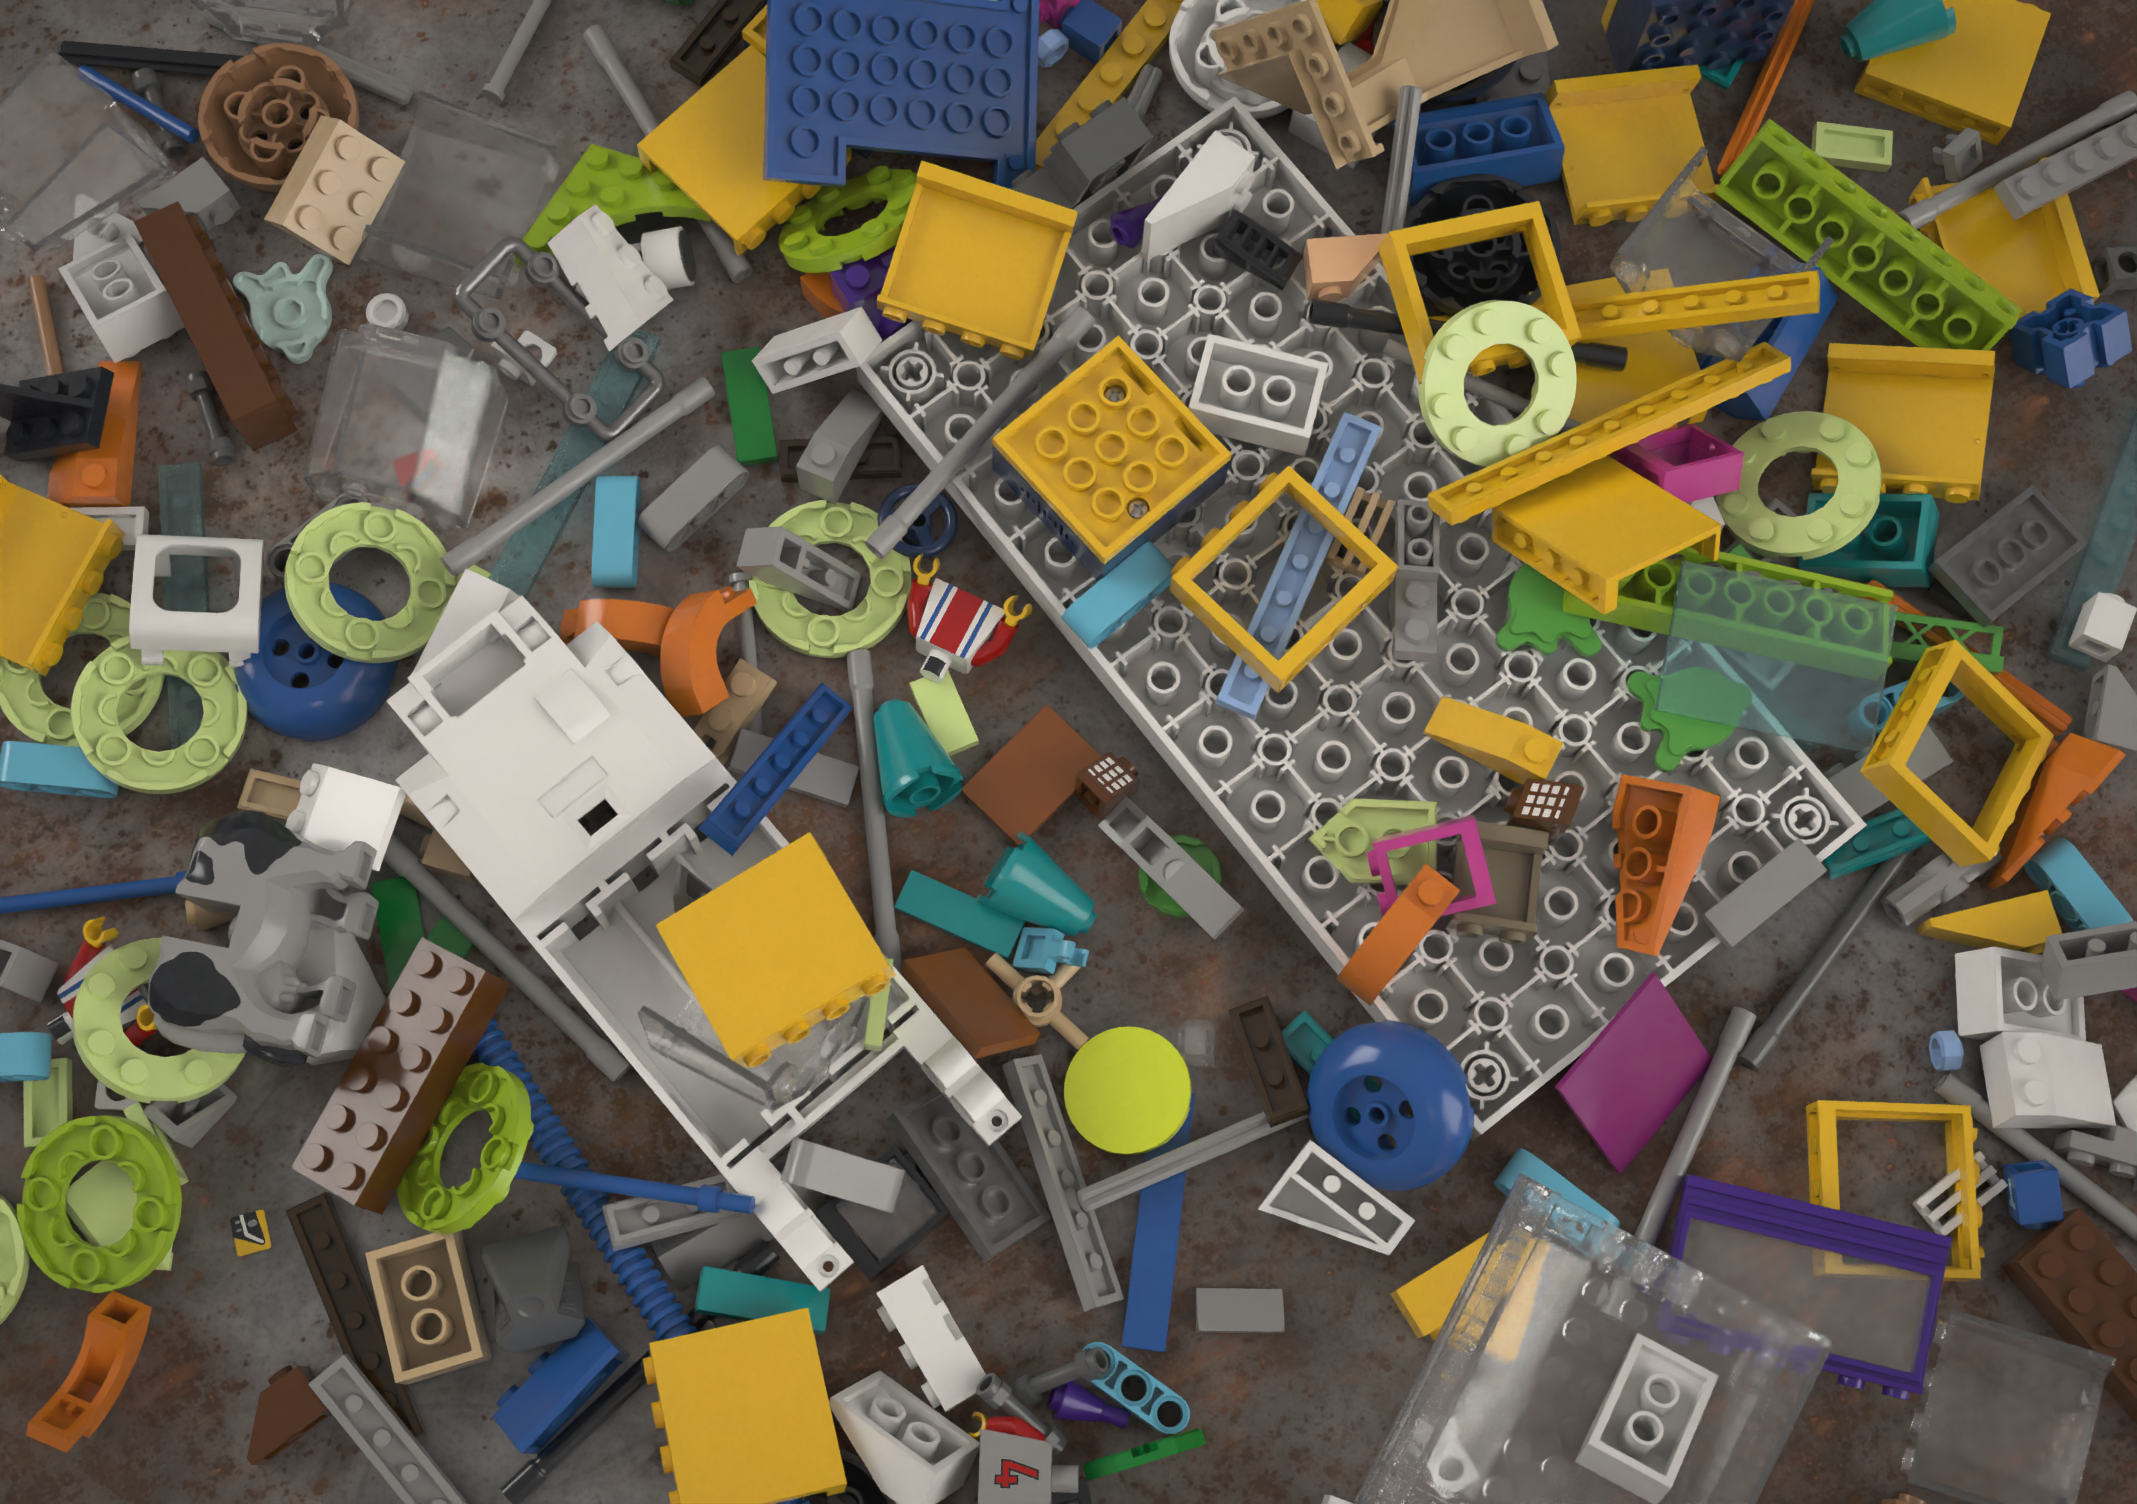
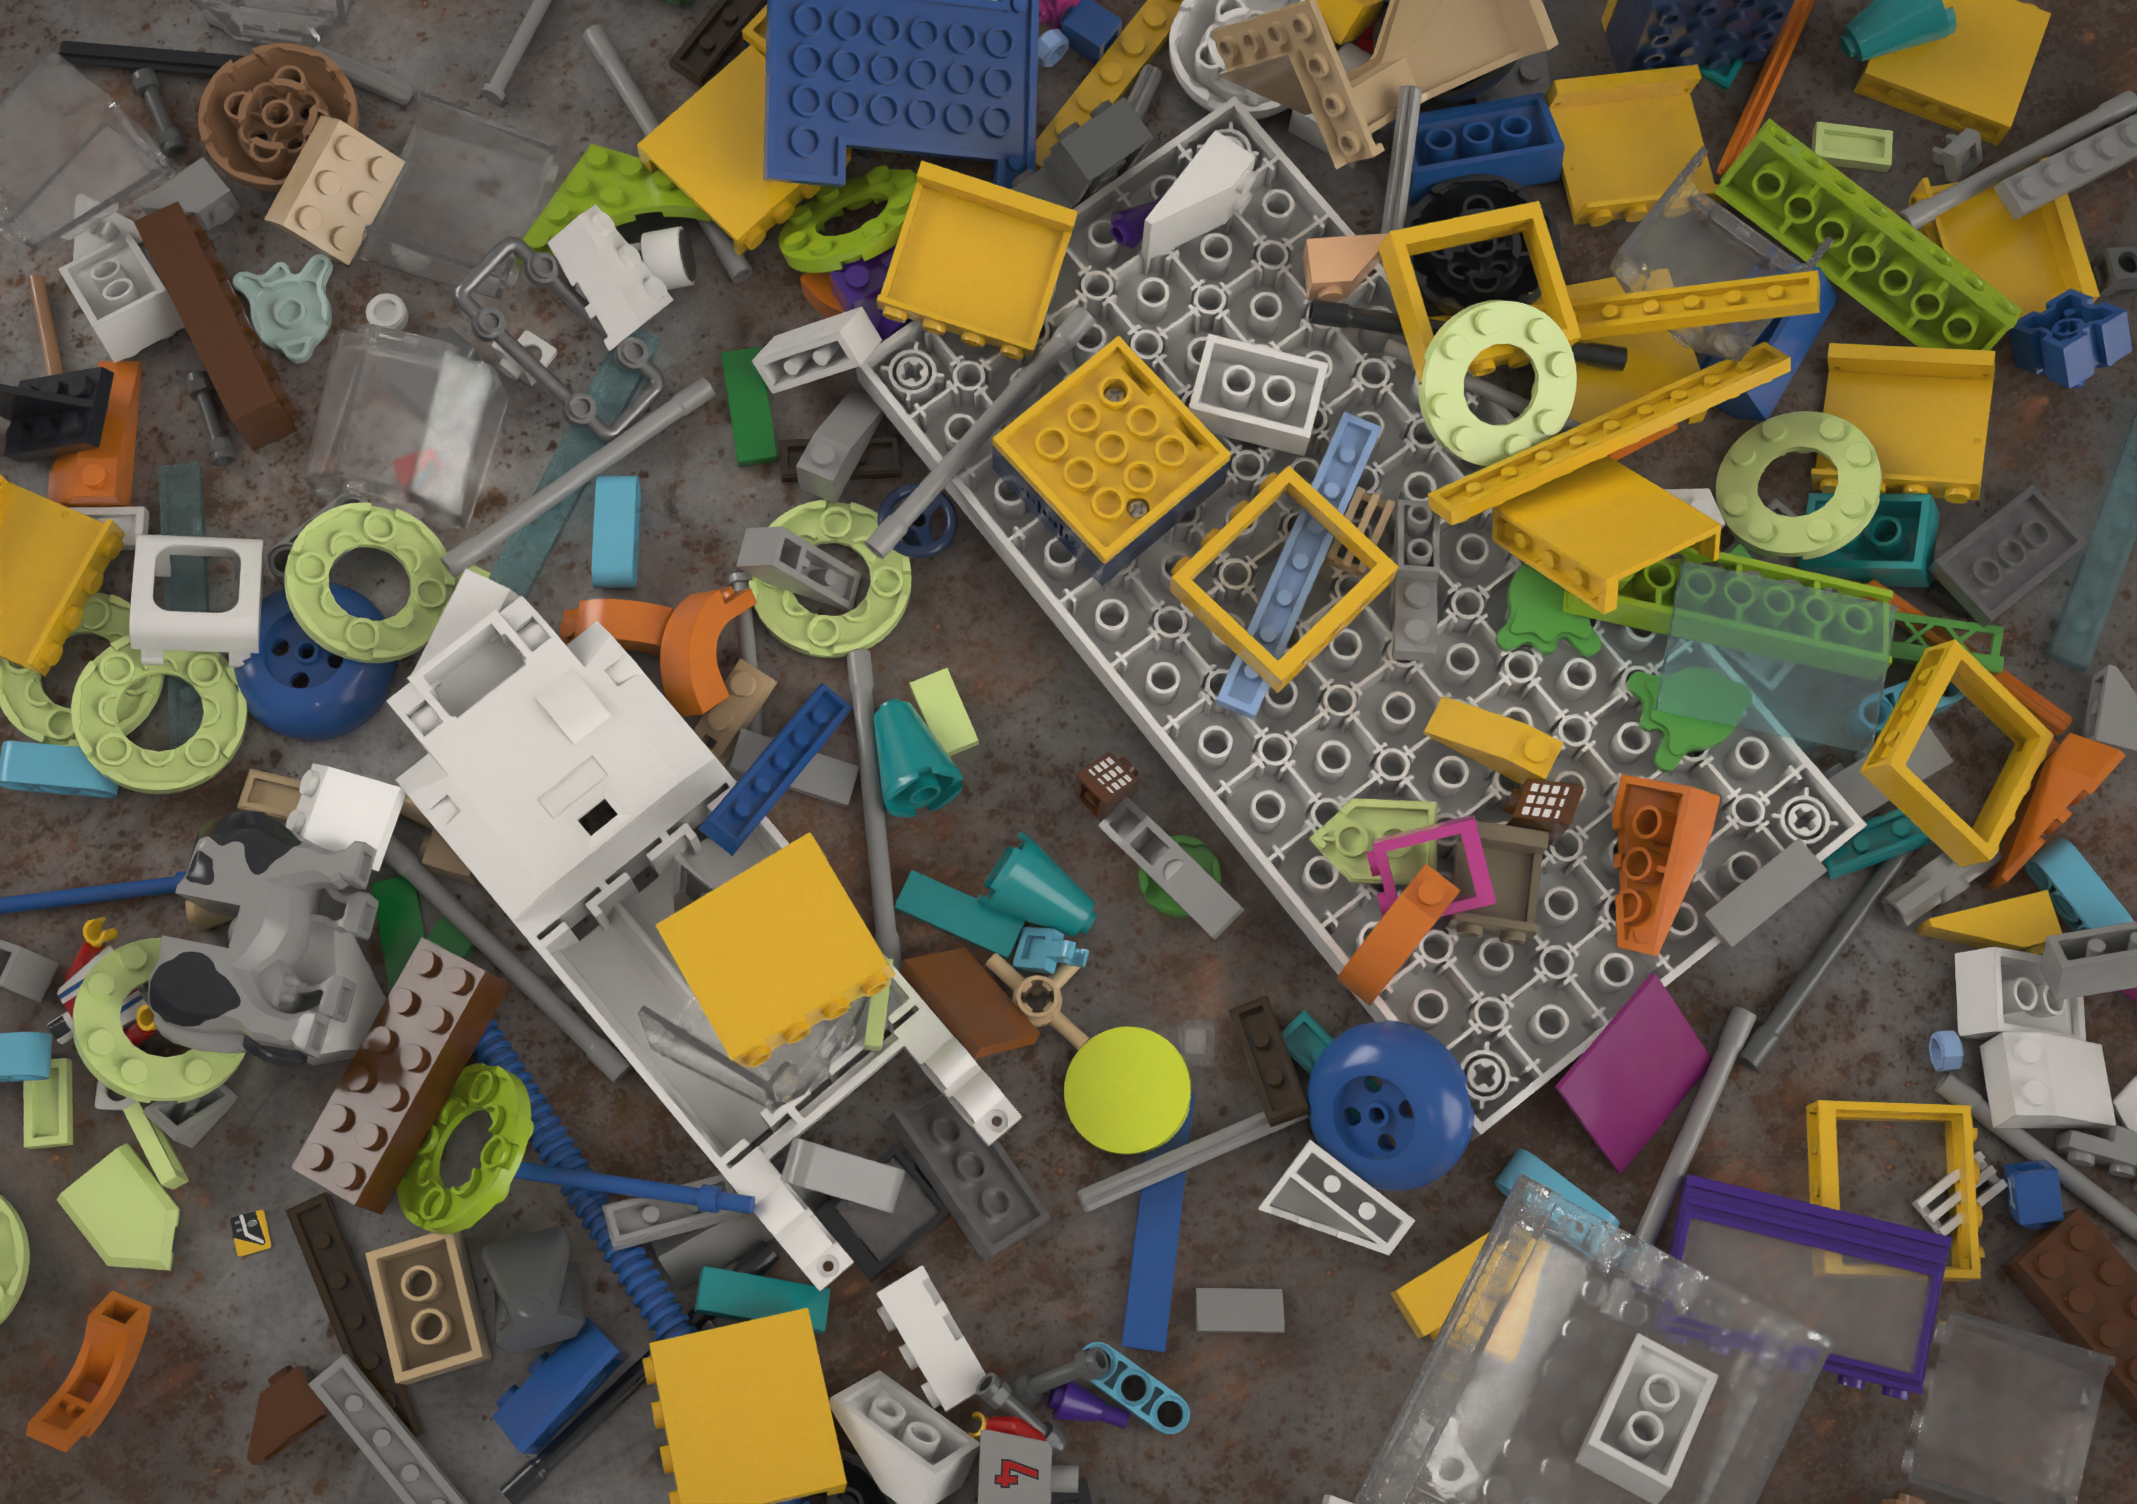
lime plate [17,1115,182,1293] -> none
blue bar [77,65,200,144] -> none
light grey beam [637,445,749,553] -> none
torso [906,553,1032,683] -> none
dark orange tile [961,705,1102,847] -> none
light grey plate [1002,1054,1124,1312] -> none
medium azure beam [1061,541,1174,649] -> none
green tile [1083,1428,1206,1481] -> none
black slope [1213,209,1303,290] -> none
dark pink window [1613,423,1744,503] -> none
white brick [2068,592,2137,662] -> none

